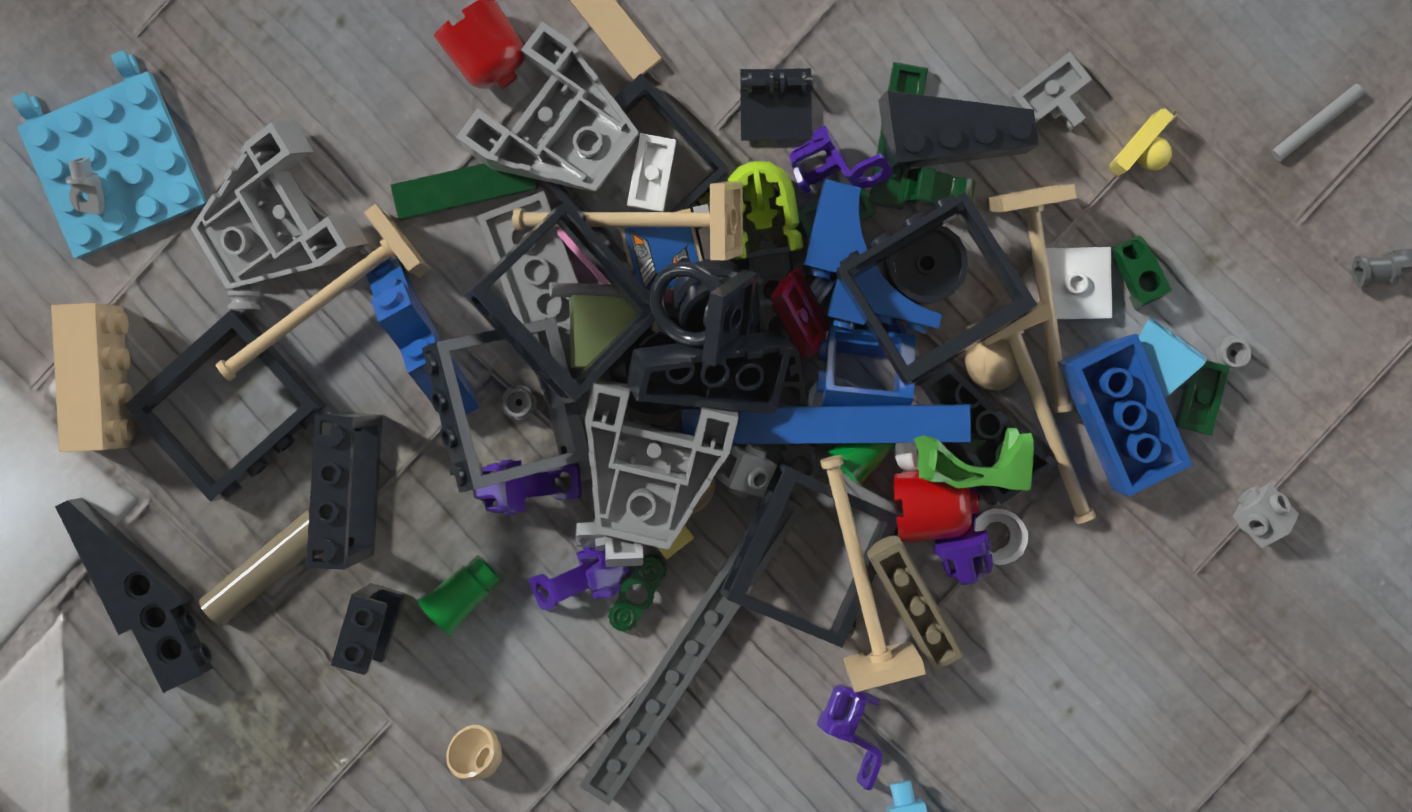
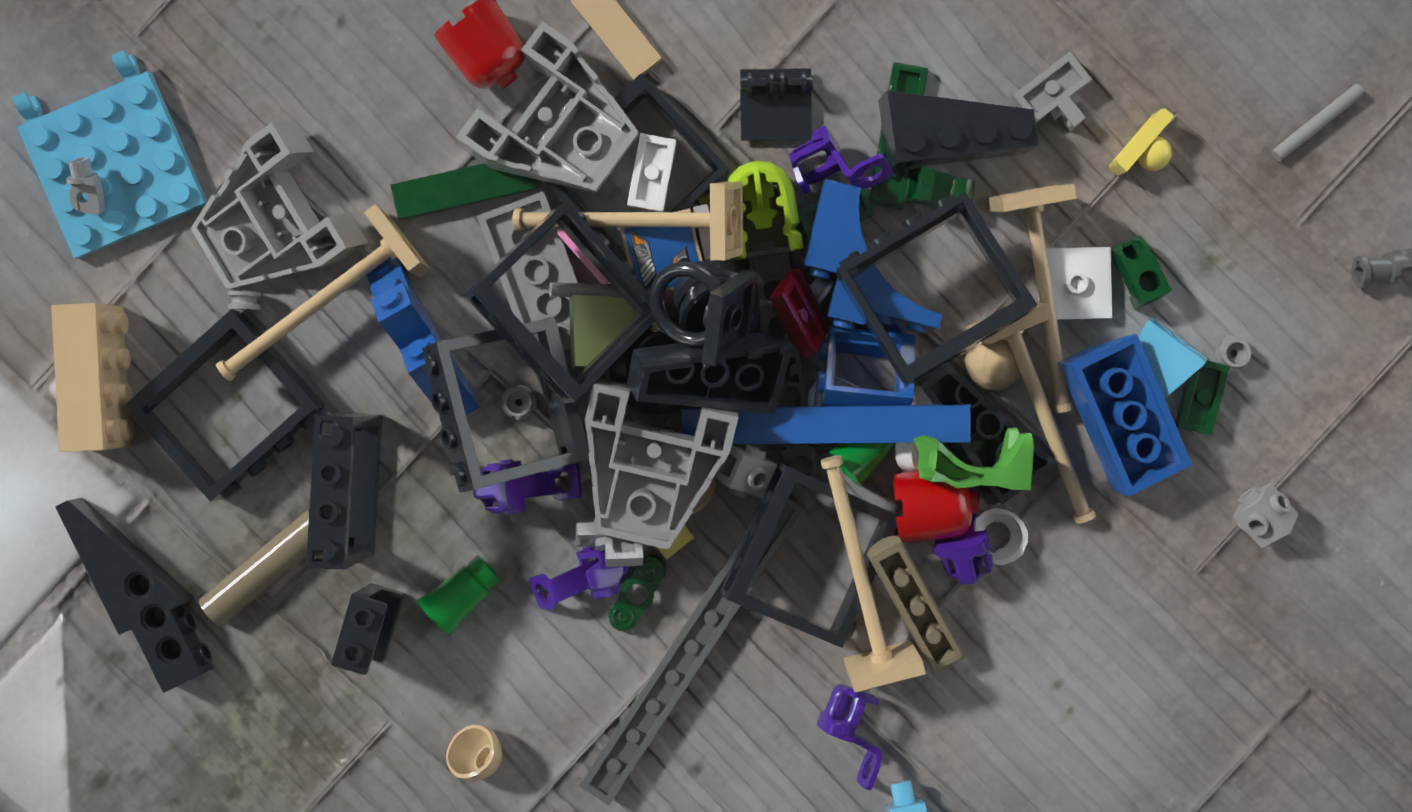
black wheel [883,226,968,305] -> none

